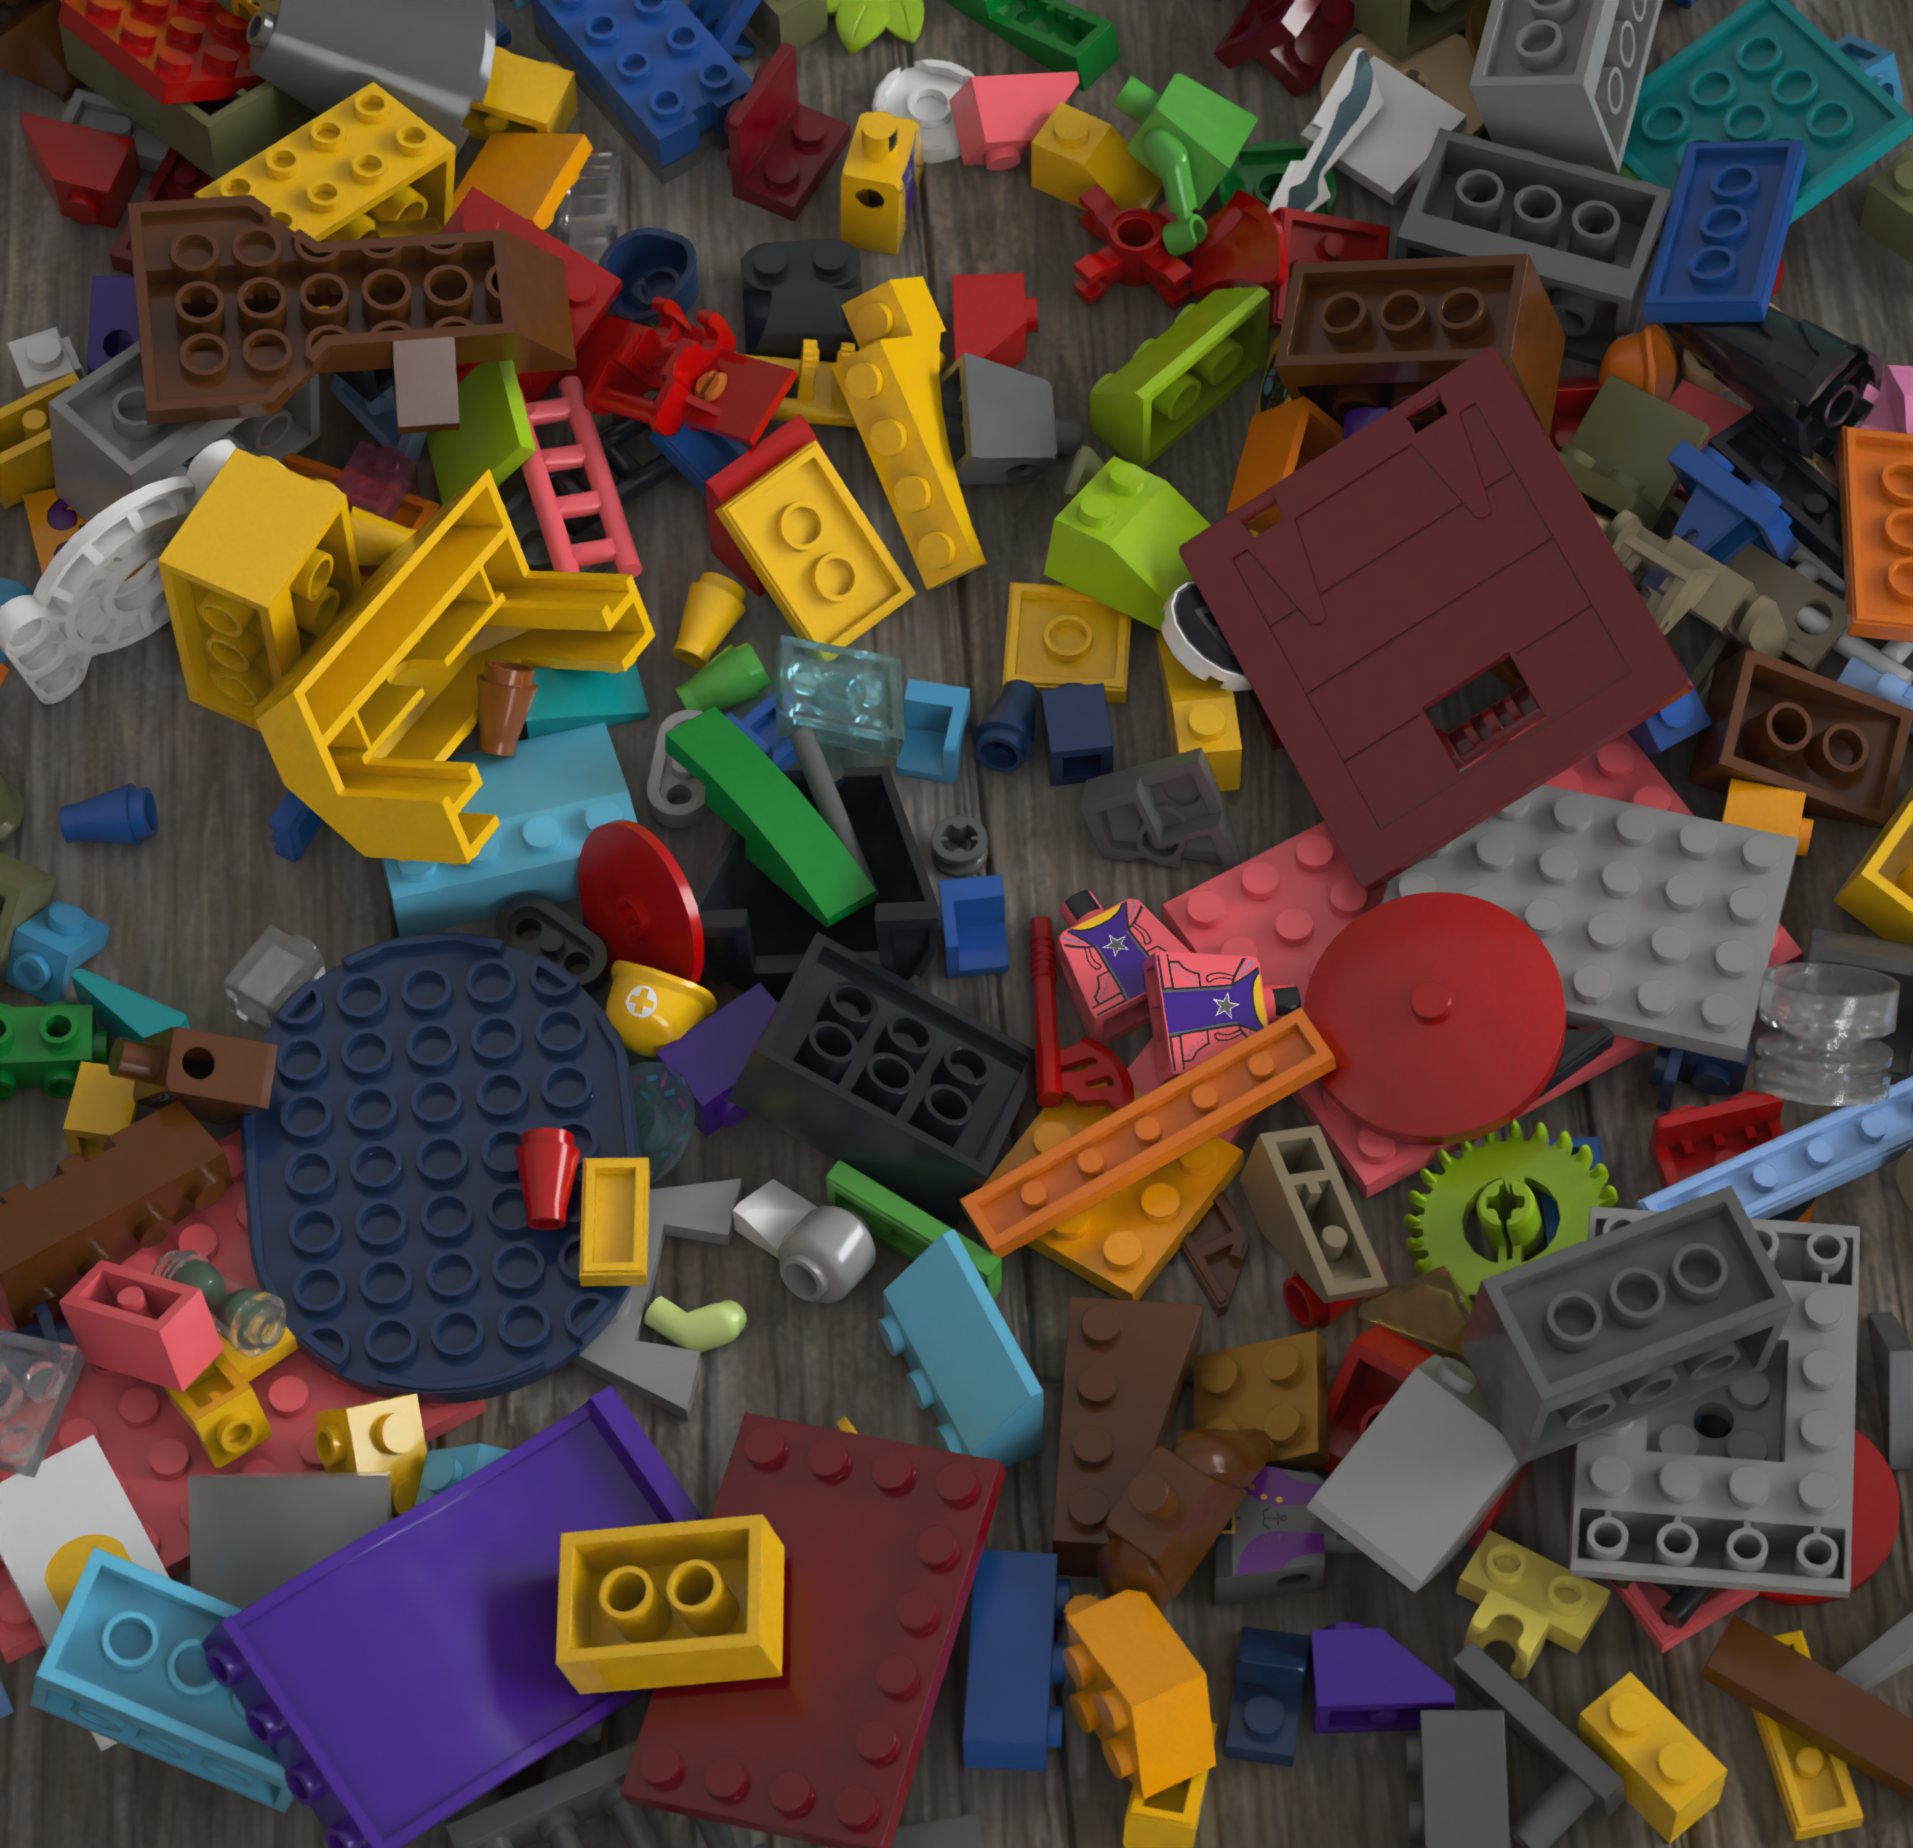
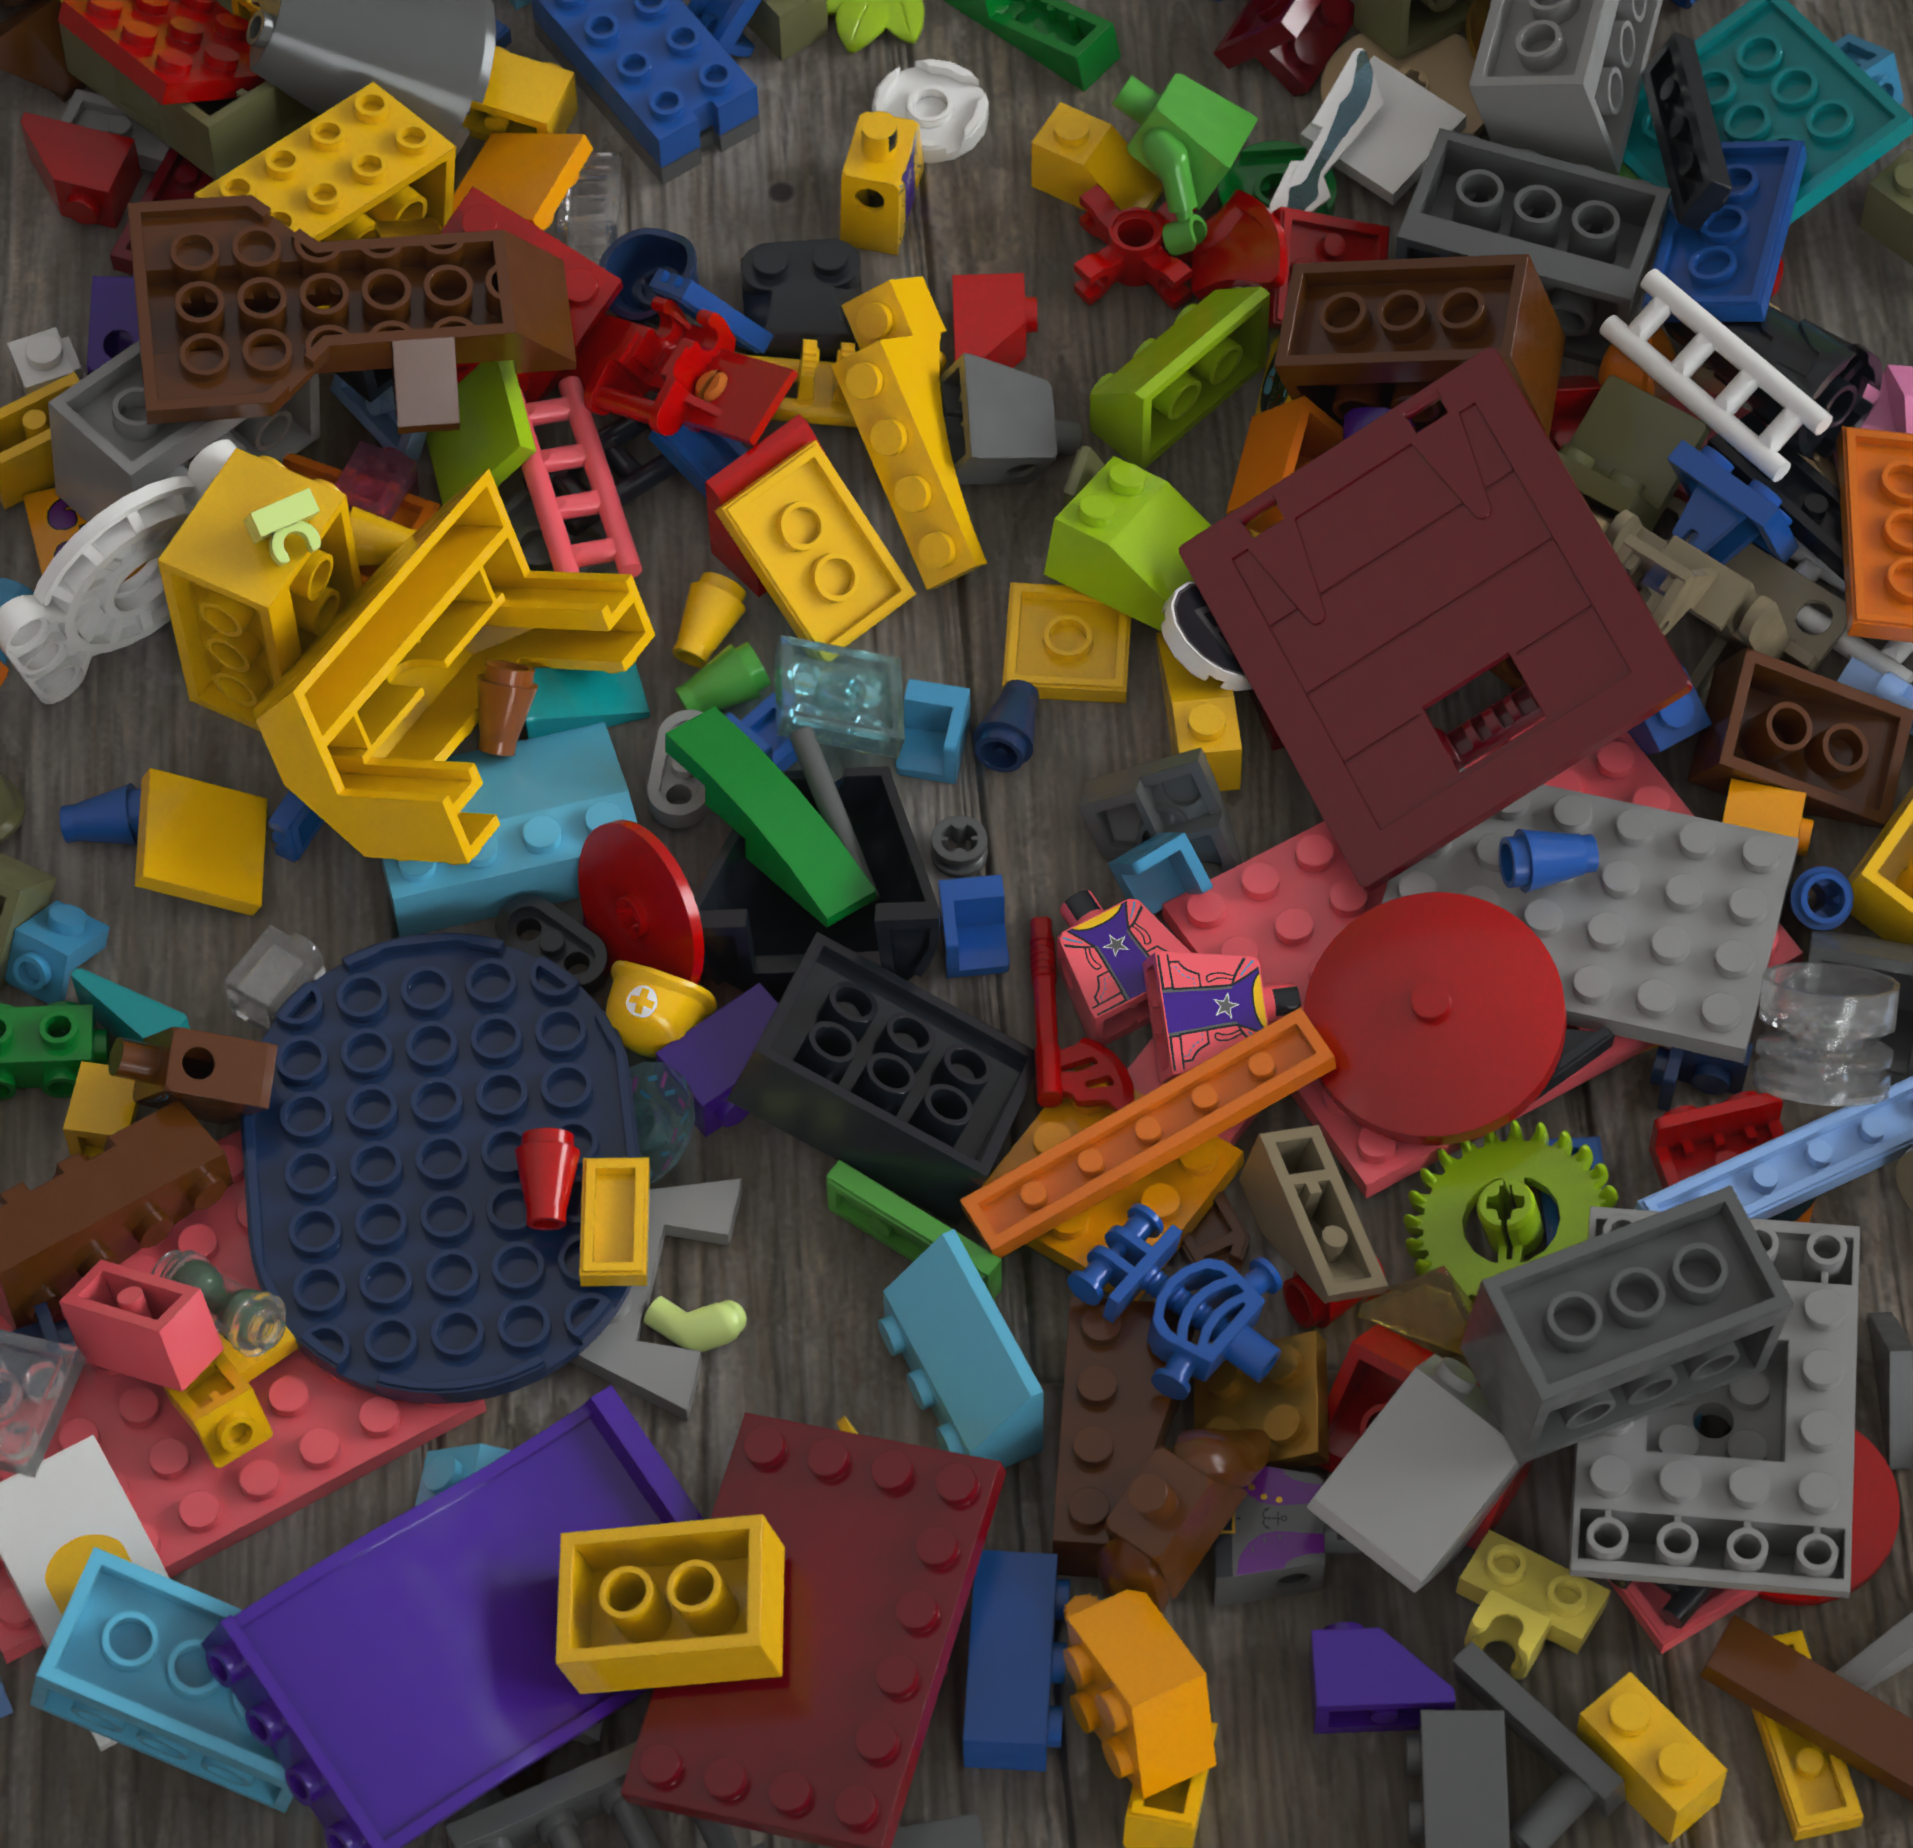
light grey slope [188,1471,392,1610] -> none
yellow bracket [314,1394,427,1519] -> none
dark red bracket [724,42,851,222] -> none
white slope [732,1179,818,1259] -> none
light grey head [778,1205,876,1304] -> none
coral slope [949,71,1079,171] -> none
dark blue brick [1041,683,1113,786] -> none
dark blue slope [1224,1626,1311,1767] -> none
none -> yellow tile [135,768,268,916]
none -> yellowish green tile [243,488,321,567]
none -> blue tile [649,268,774,354]
none -> blue piece [1067,1203,1283,1400]
none -> dark azure panel [1108,832,1213,914]
none -> blue cone [1498,829,1599,893]
none -> white bar [1599,268,1833,482]
none -> black plate [1641,31,1732,231]
none -> blue cone [1785,866,1854,931]

